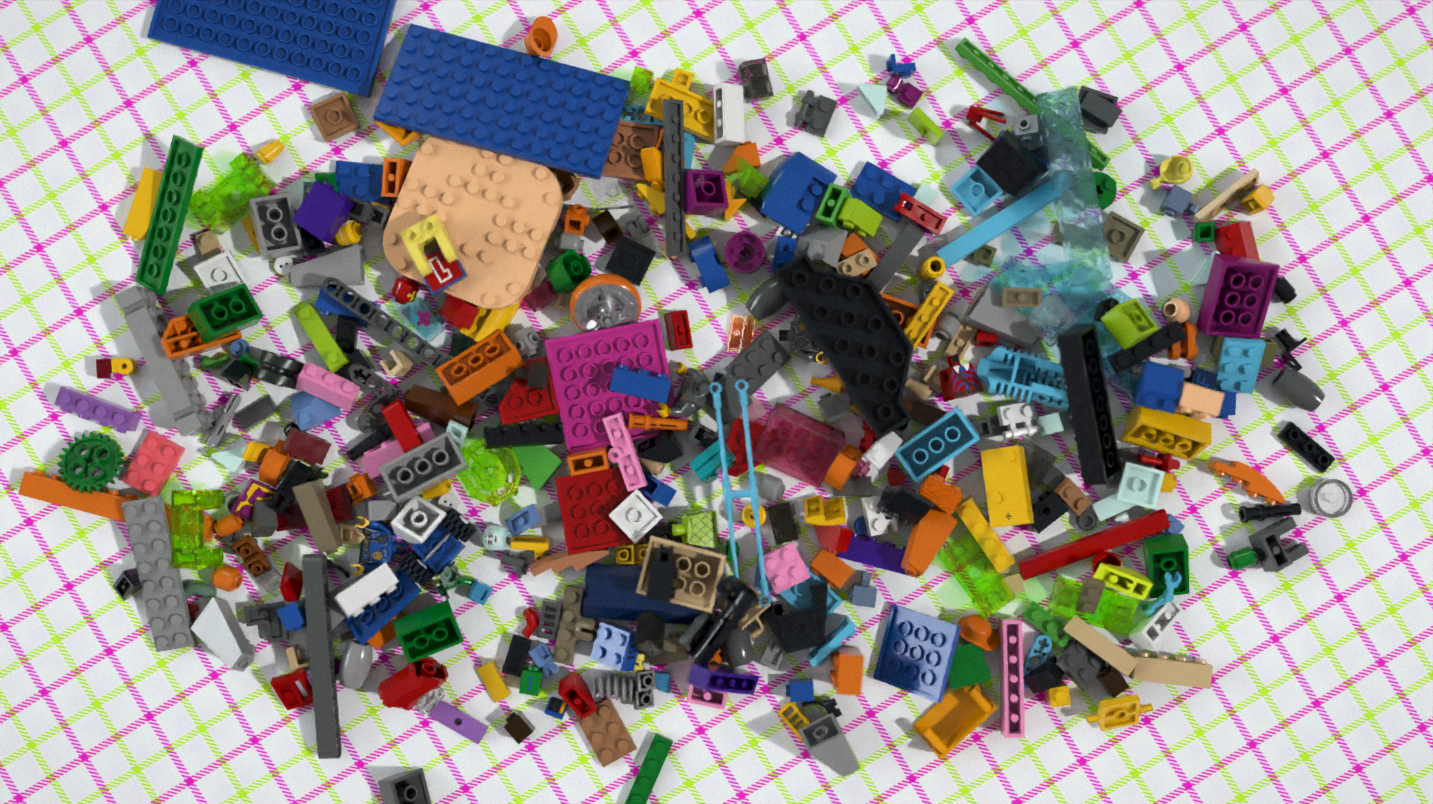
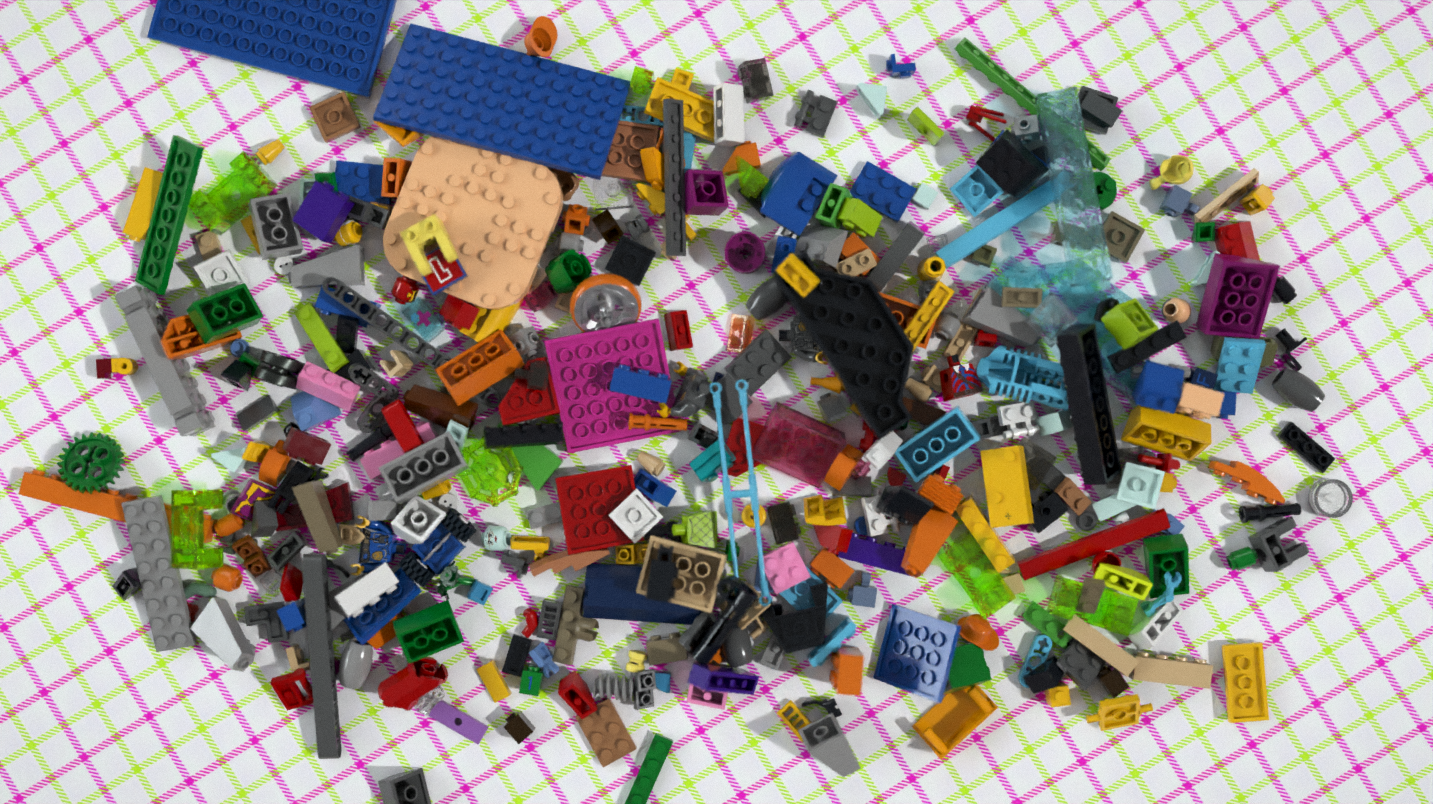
medium lavender brick [54,386,142,434] -> none
coral plate [121,430,186,497] -> none
bright green arm [200,353,231,370] -> none
light grey axle [205,393,242,448] -> none
black slope [298,227,326,257] -> none
orange window [346,473,379,506] -> none
clear green bracket [448,333,472,358] -> none
medium blue plate [505,504,542,537] -> none
slope [544,697,568,719] -> none
orange brick [567,446,611,476] -> none
brick [590,621,643,671] -> none
bright pink hinge [602,412,647,492] -> none
clear smoke brick [634,610,666,658] -> none
black slope [637,430,683,464] -> none
blue brick [687,235,730,294] -> none
light orange slope [724,180,747,221] -> none
light grey head [757,474,786,502] -> none
blue brick [786,678,814,702] -> none
magenta plate [886,75,924,110] -> none
red plate [893,192,948,235] -> none
bright pink brick [998,617,1025,738] -> none
orange brick [1166,321,1198,360] -> none
none -> dark grey slope [266,531,307,572]
none -> yellow slope [776,253,820,298]
none -> yellow plate [1222,642,1269,723]

